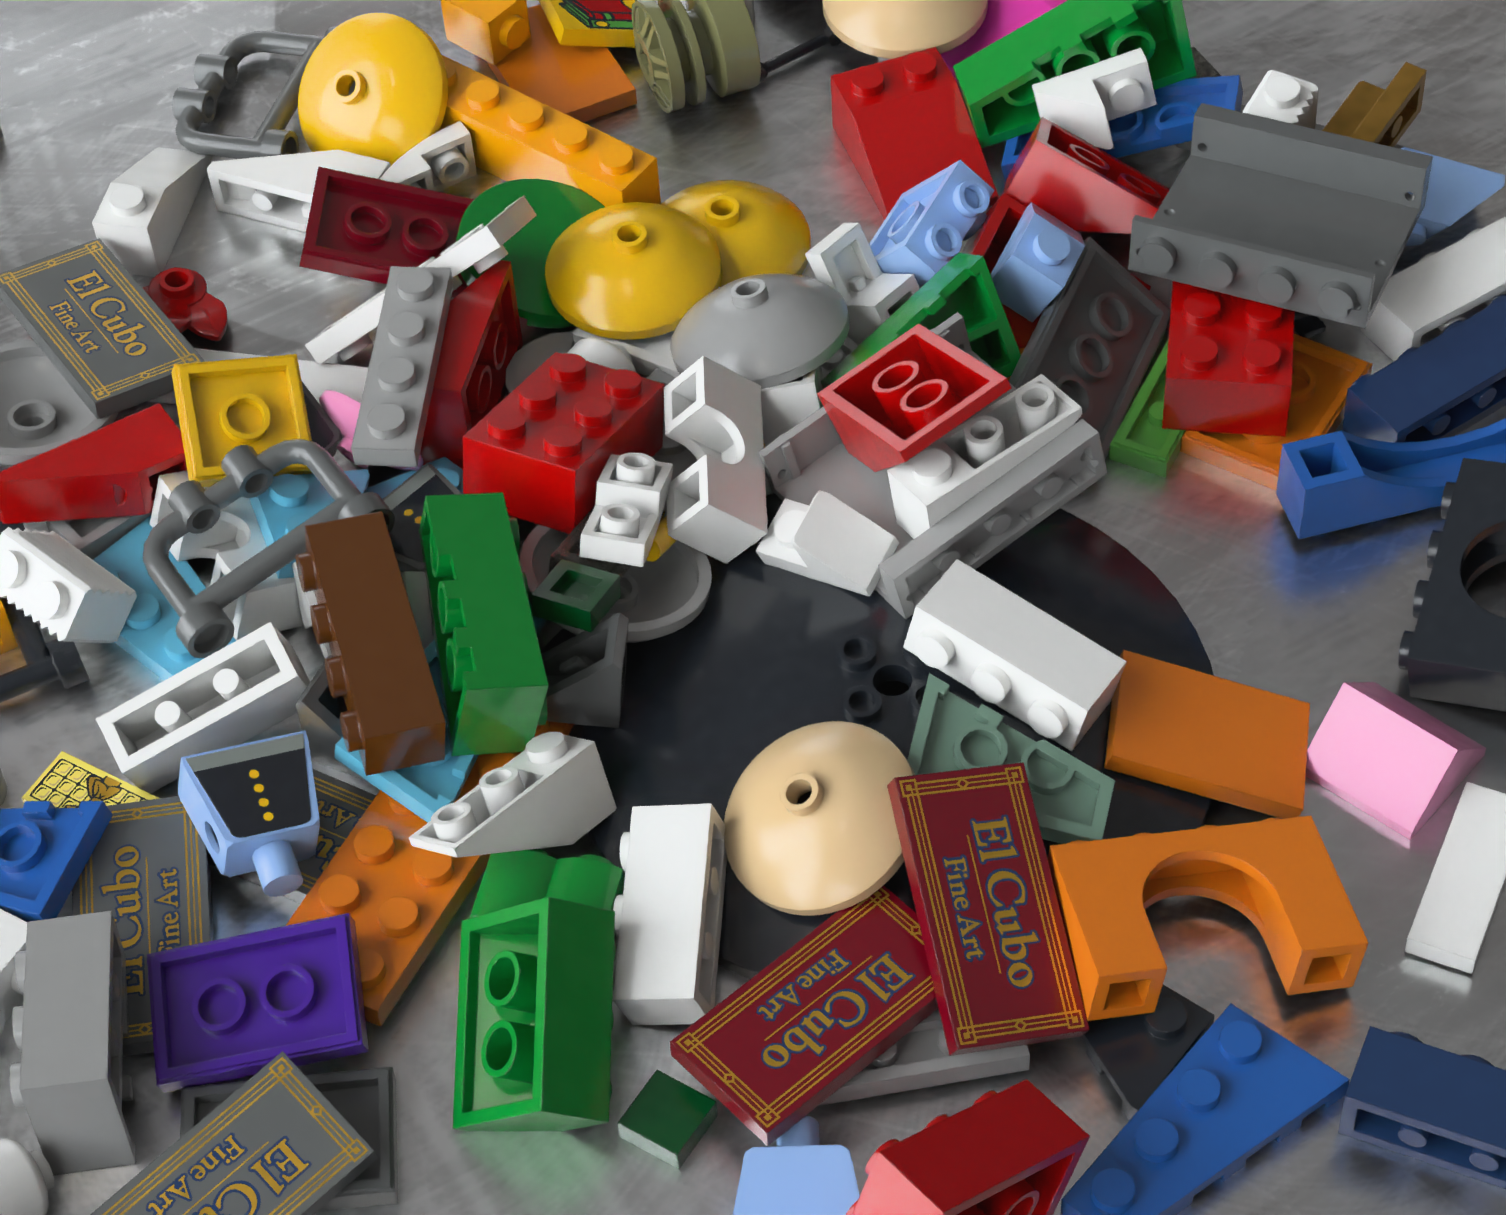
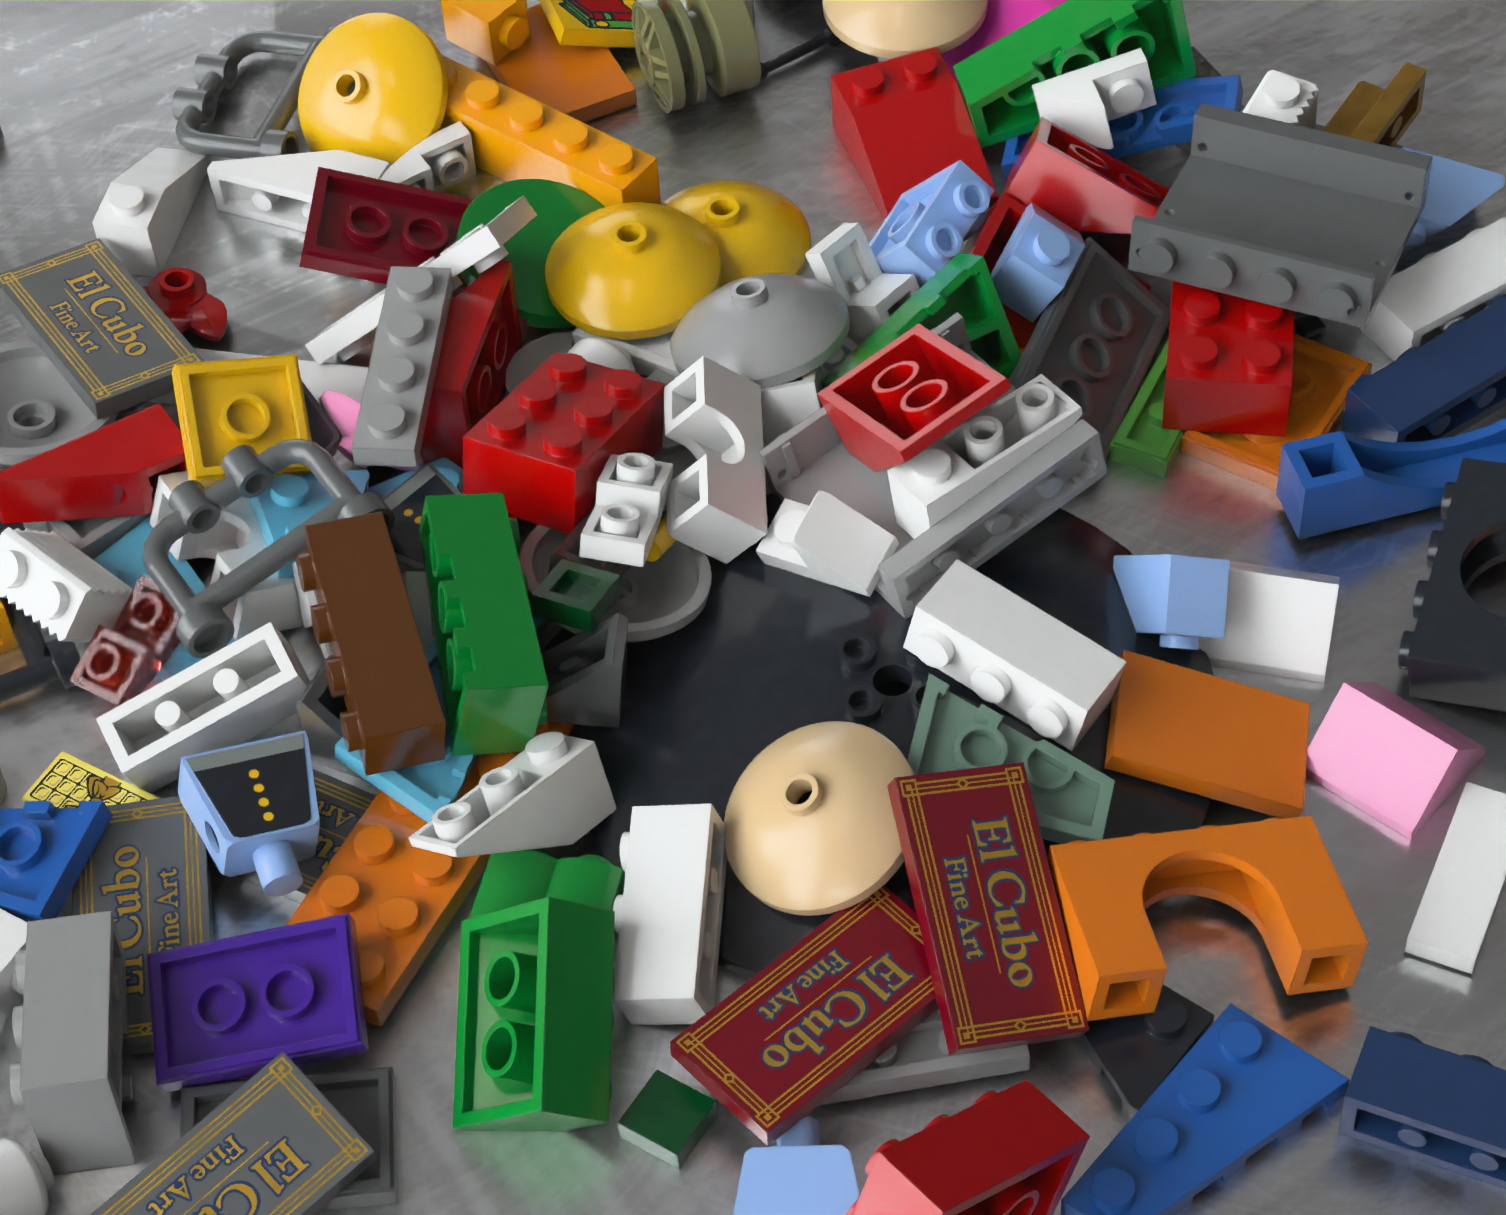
none -> clear red slope [69,574,181,706]
none -> light blue slope [1113,554,1230,650]
none -> white slope [1199,558,1341,683]

